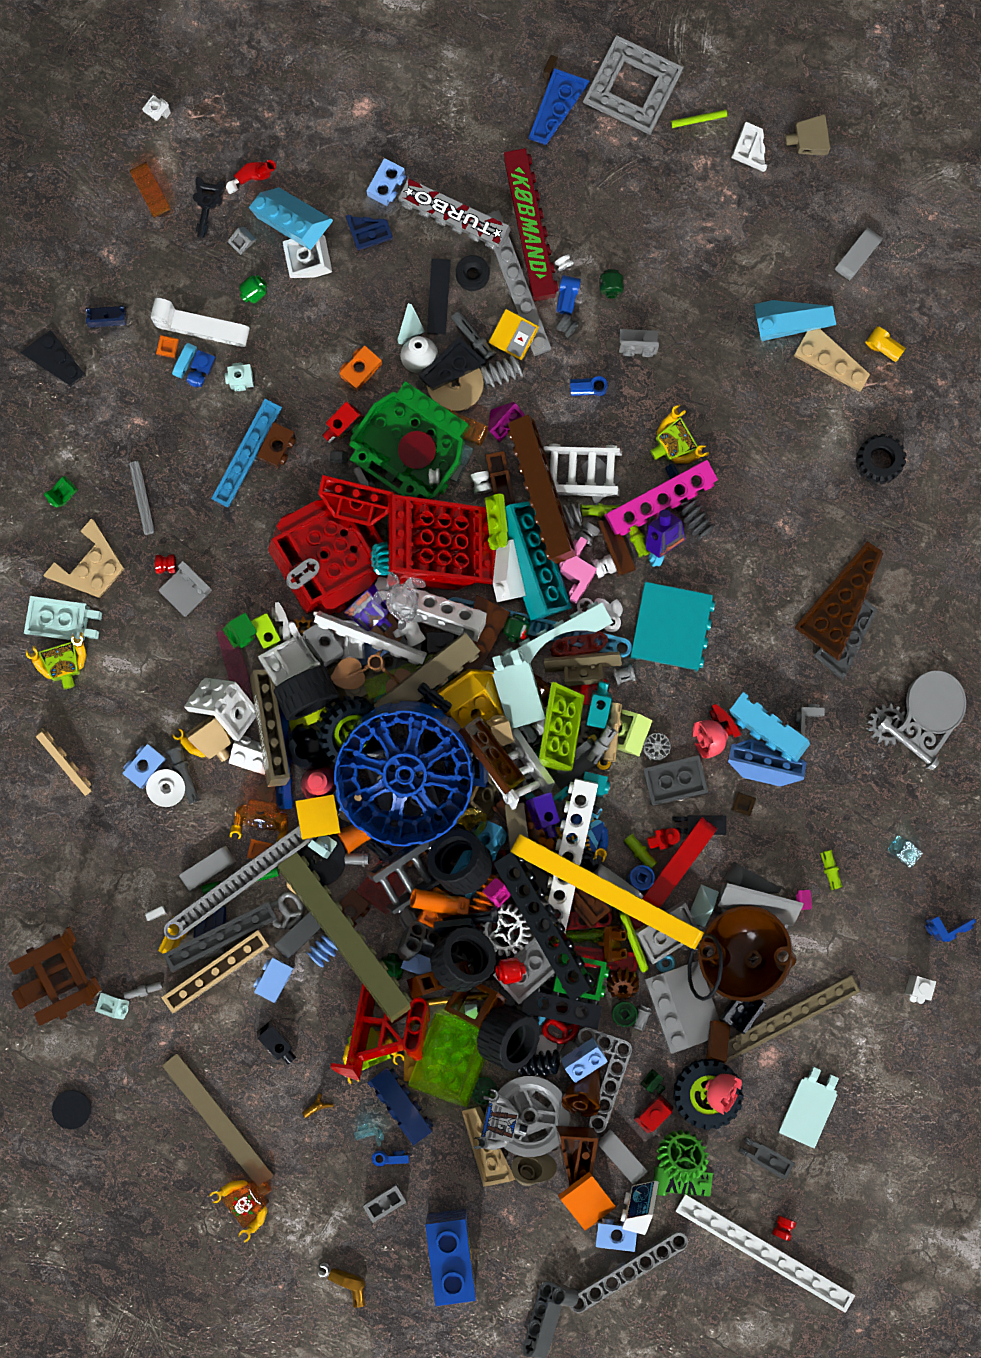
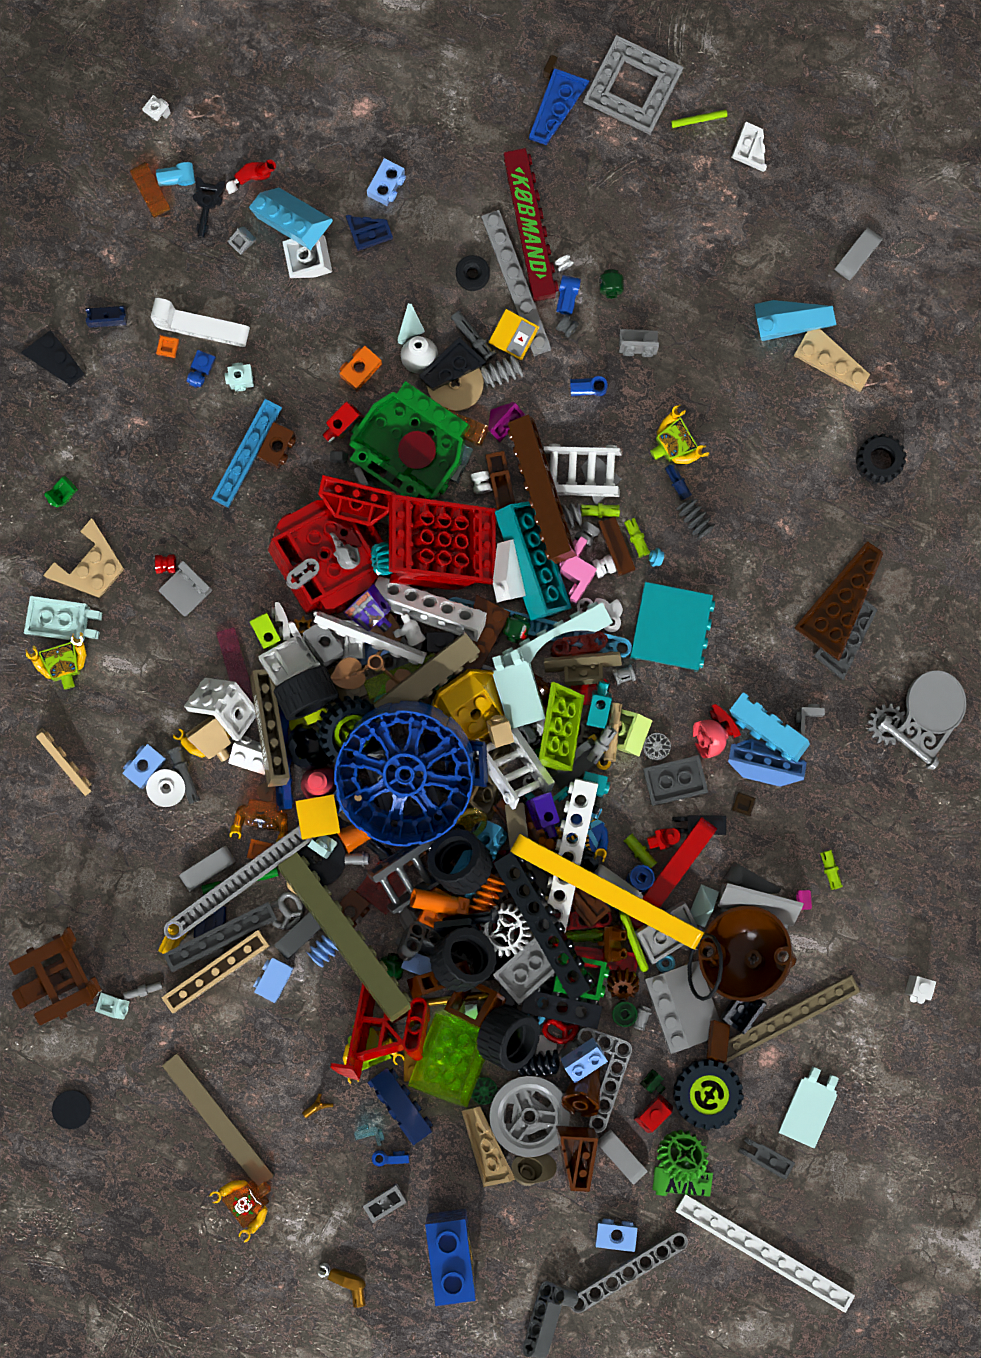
light grey axle [129,461,155,535] -> none
white tile [145,906,168,921] -> none
medium azure beam [172,343,197,379] -> none
green brick [222,613,257,649] -> none
green head [239,275,267,303] -> none
black torso [257,1019,296,1065] -> none
clear animal [371,572,426,630] -> none
brick [398,178,511,250] -> none
black axle [417,682,452,713] -> none
black tile [427,259,451,335] -> none
white bush [429,468,440,486] -> none
reddish brown tile [458,716,525,794] -> none
torso [474,1088,528,1150] -> none
dark pink slope [483,878,511,908] -> none
lime hinge [485,494,508,550] -> none
red head [495,957,526,985] -> none
orange tile [558,1172,616,1231] -> none
dark pink brick [604,460,718,536] -> none
slope [620,1181,659,1235] -> none
dark purple torso [646,510,685,558] -> none
coral cylinder [705,1074,742,1115] -> none
red wheel [772,1215,797,1241] -> none
dark tan torso [785,115,830,155] -> none
yellow piece [865,326,906,362] -> none
clear light blue bracket [888,836,923,868] -> none
blue bracket [925,916,977,942] -> none
none -> medium azure piece [156,162,195,187]
none -> light grey piece [330,533,360,569]

